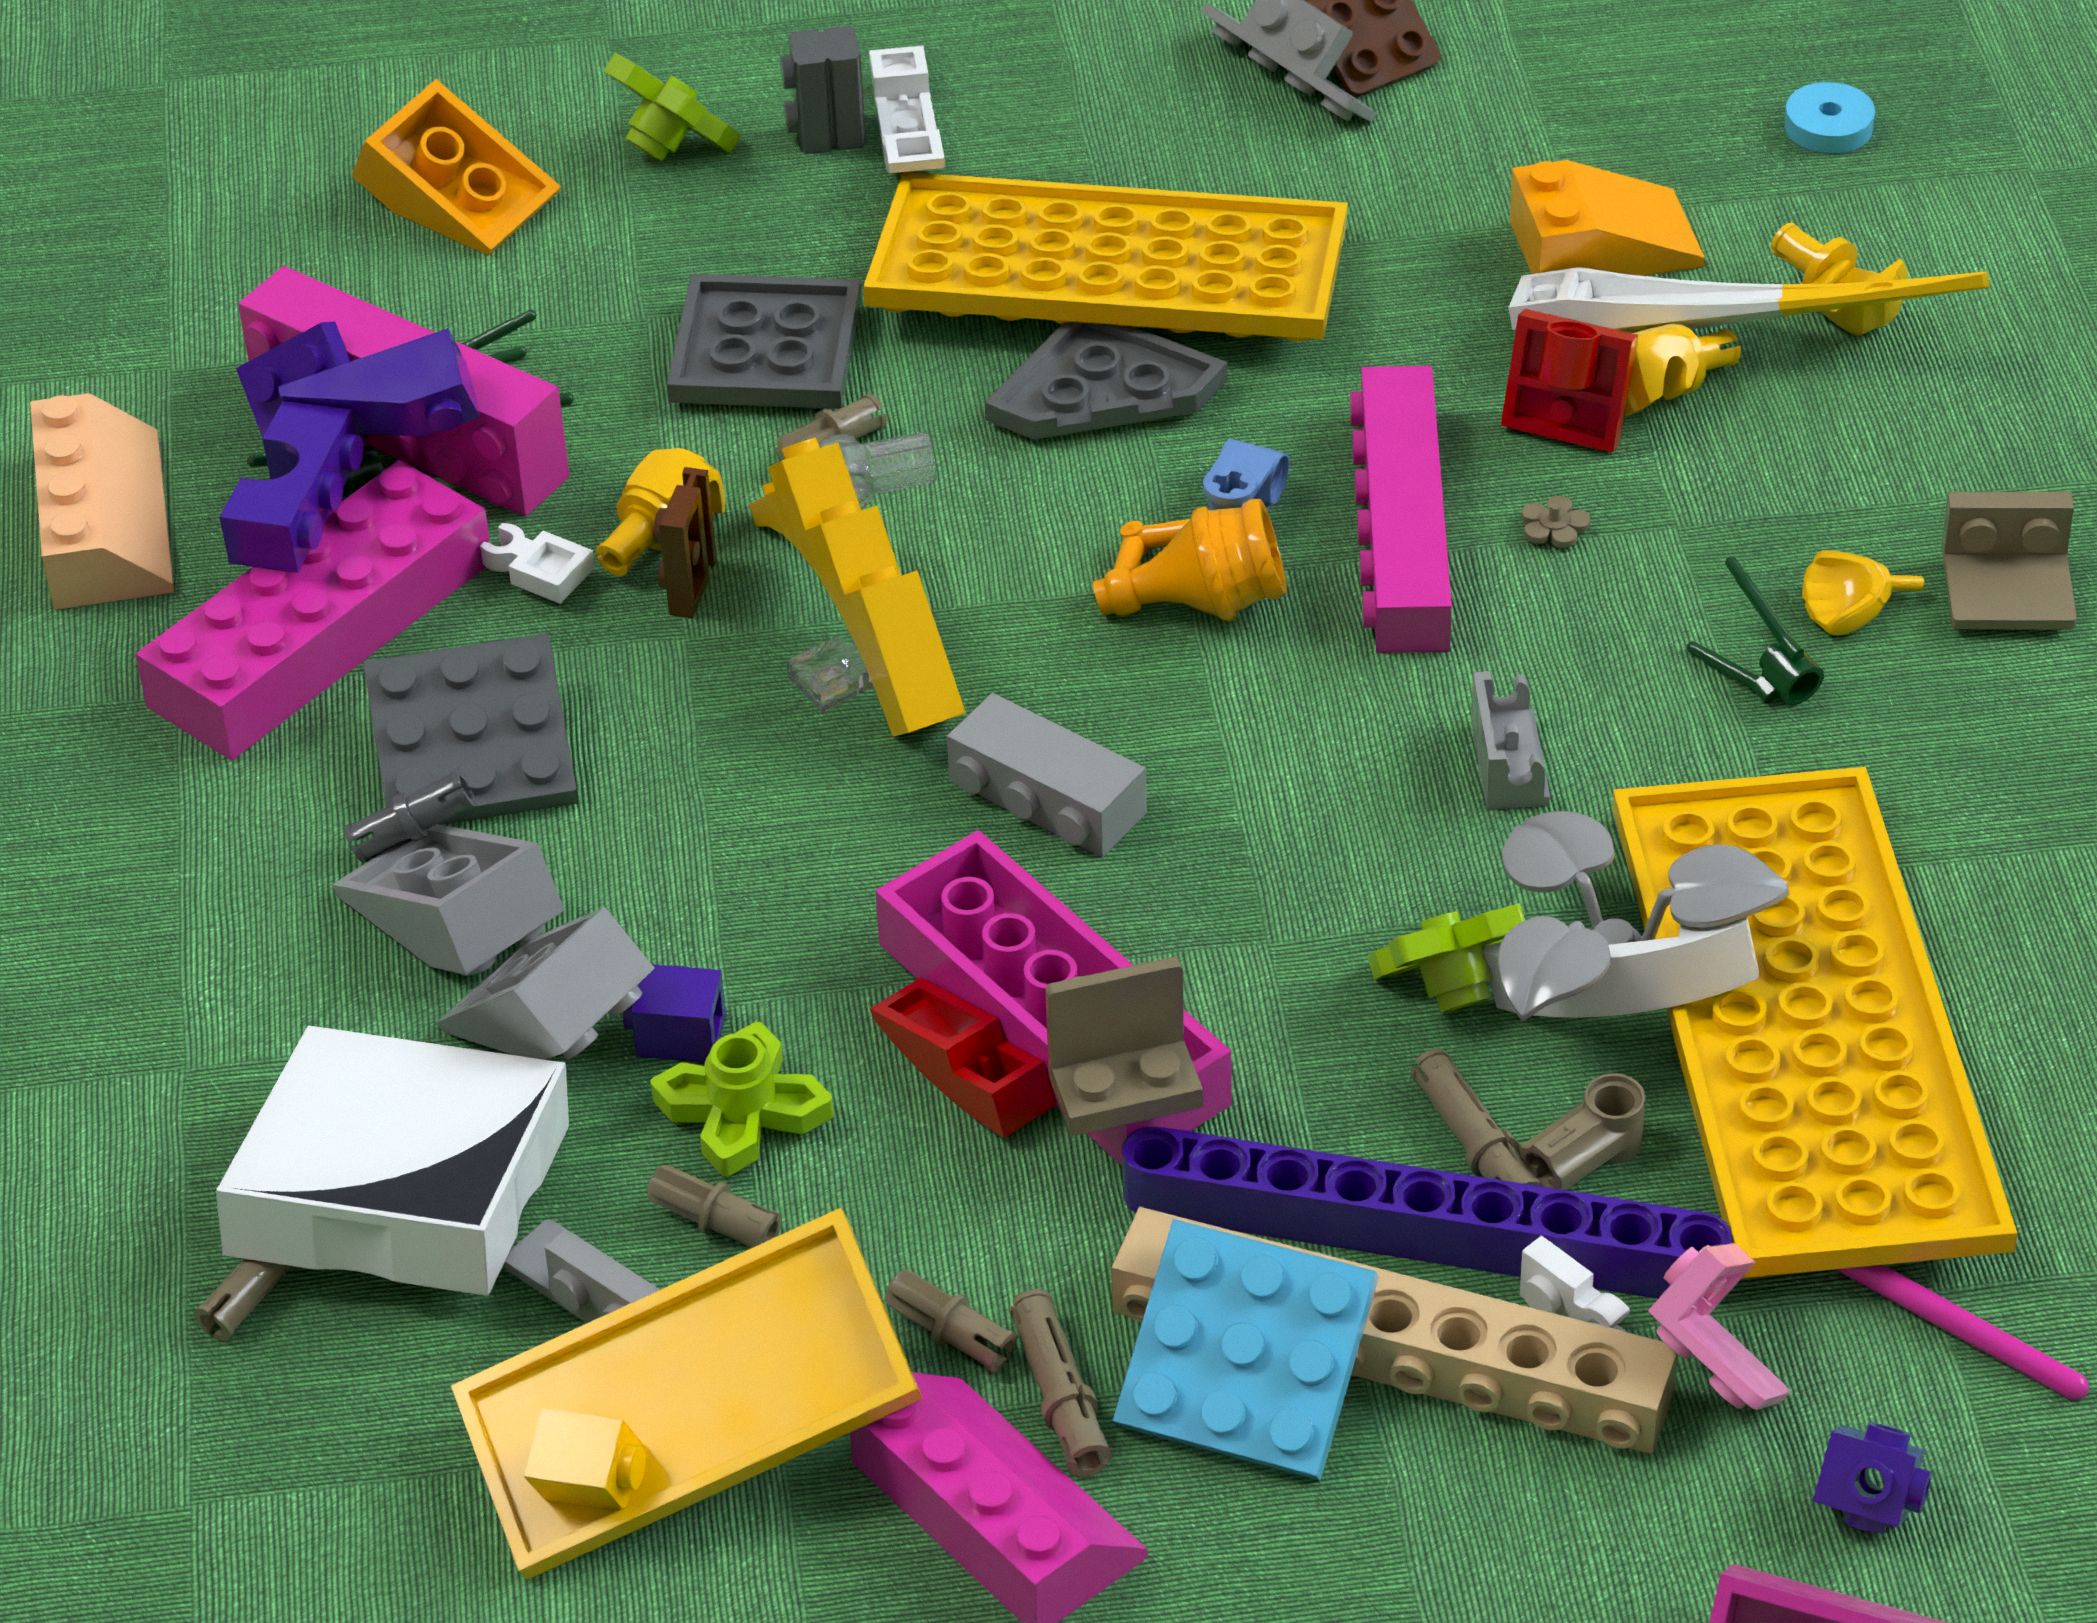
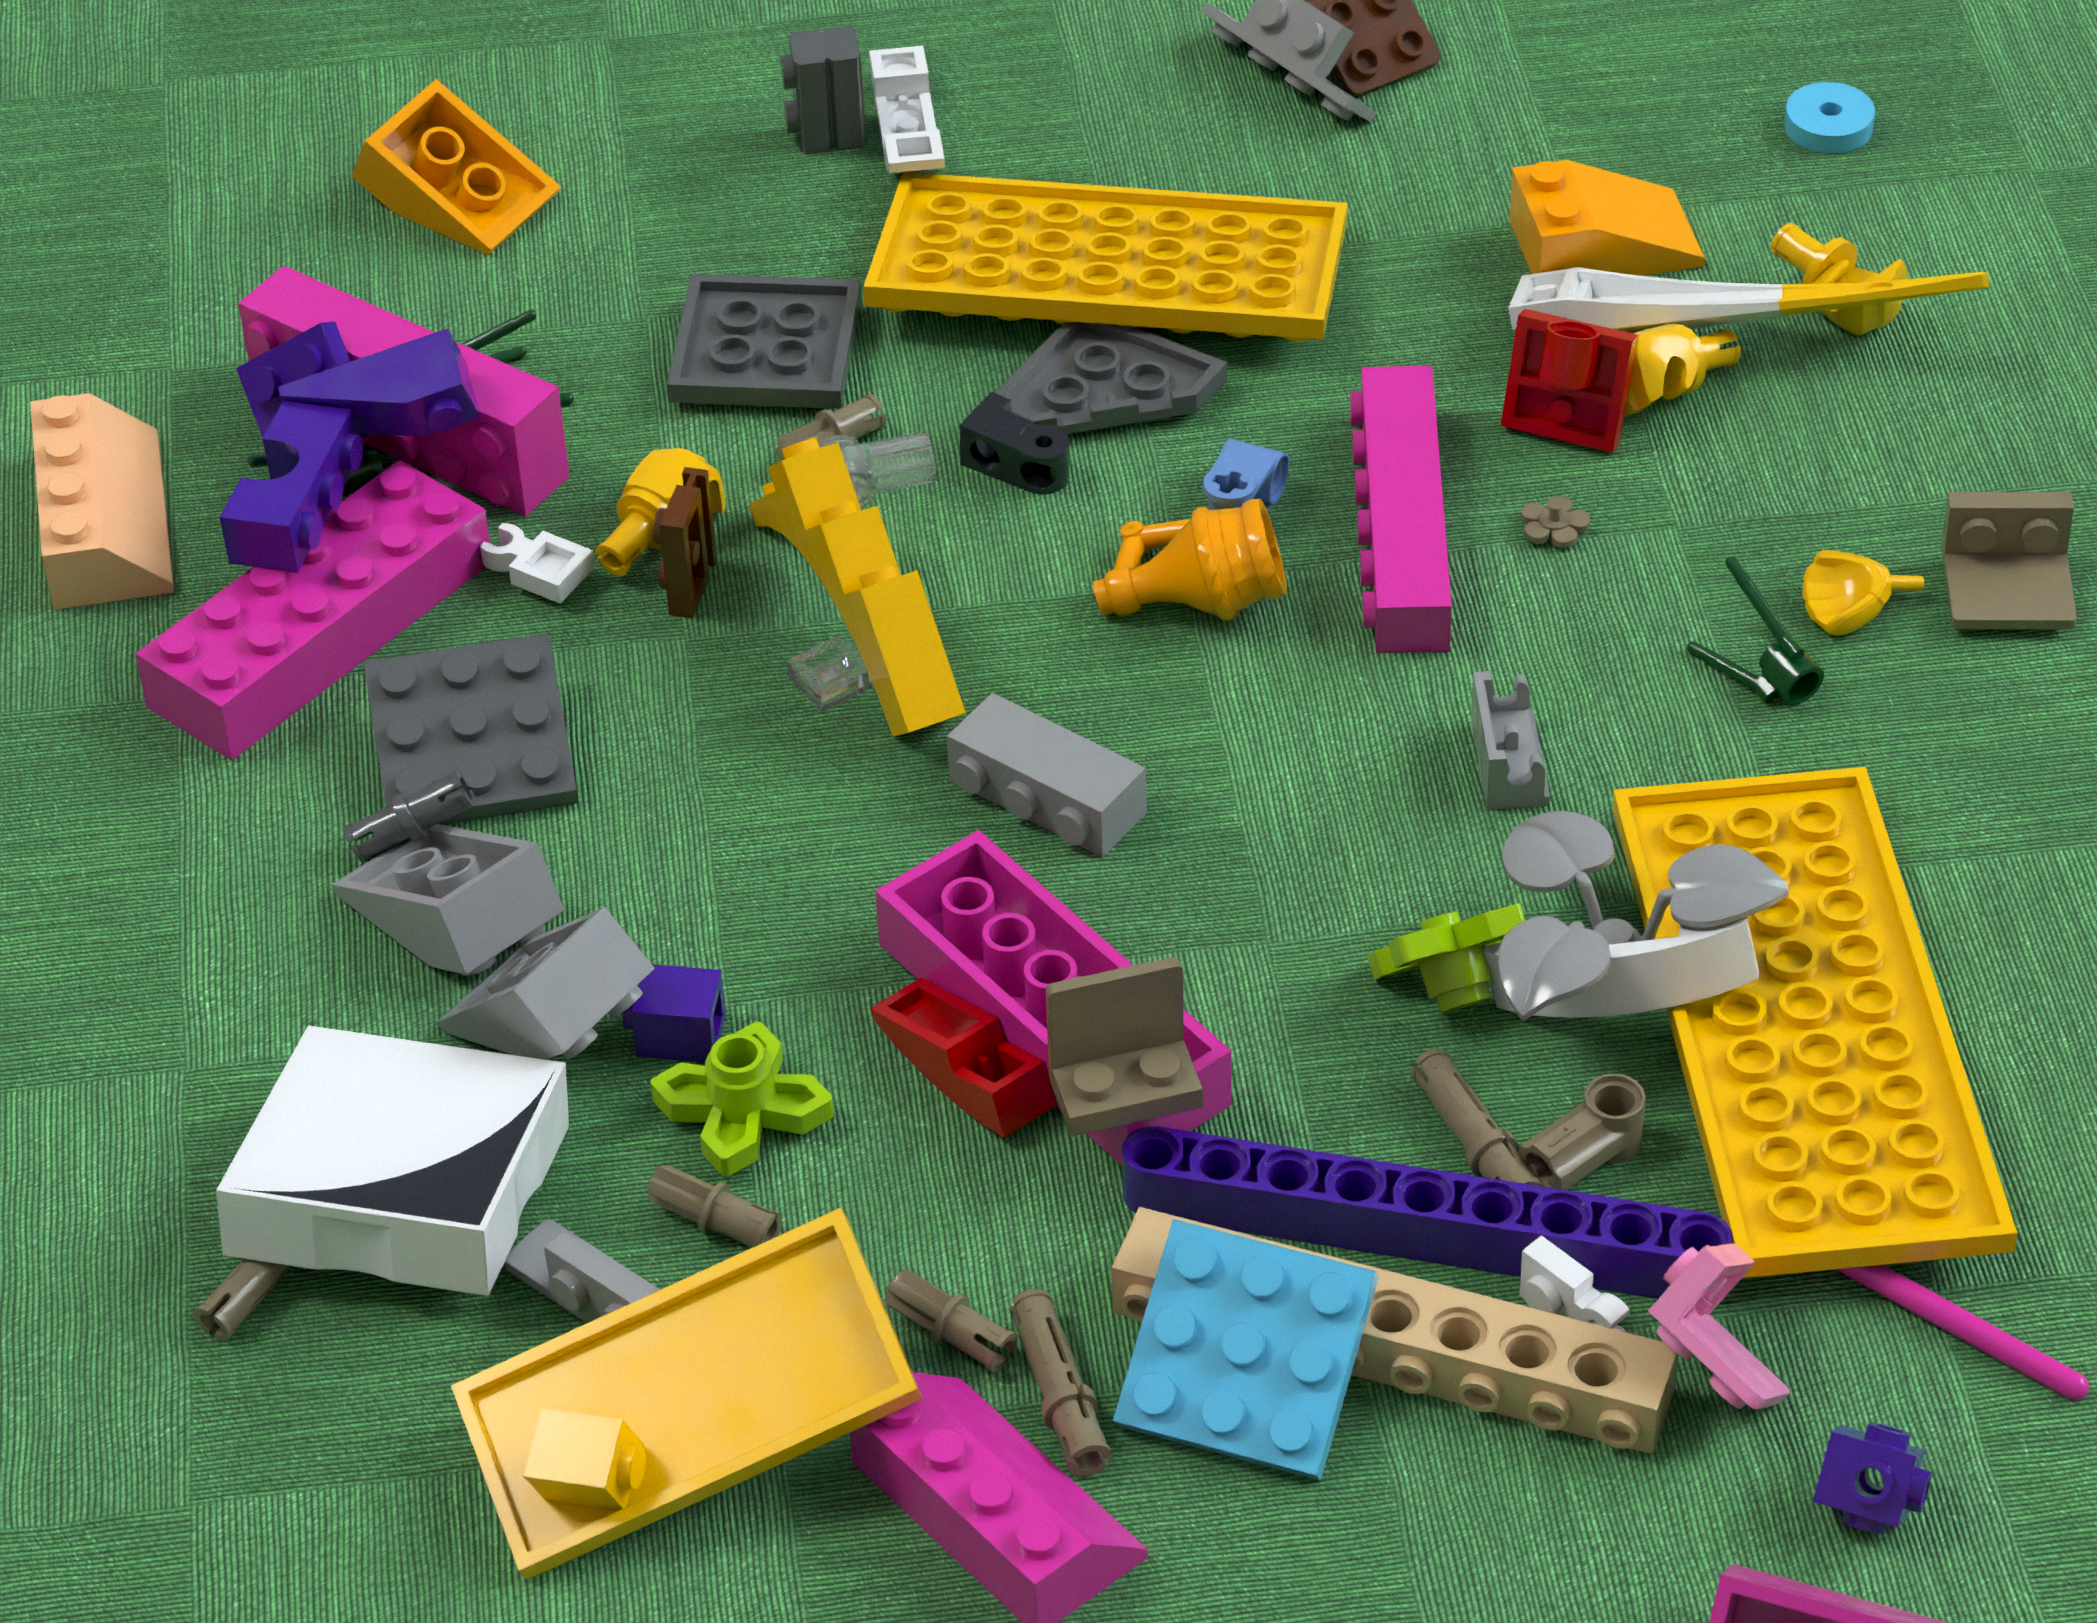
lime plant [603,53,742,162] -> none
none -> black leg [960,392,1070,495]

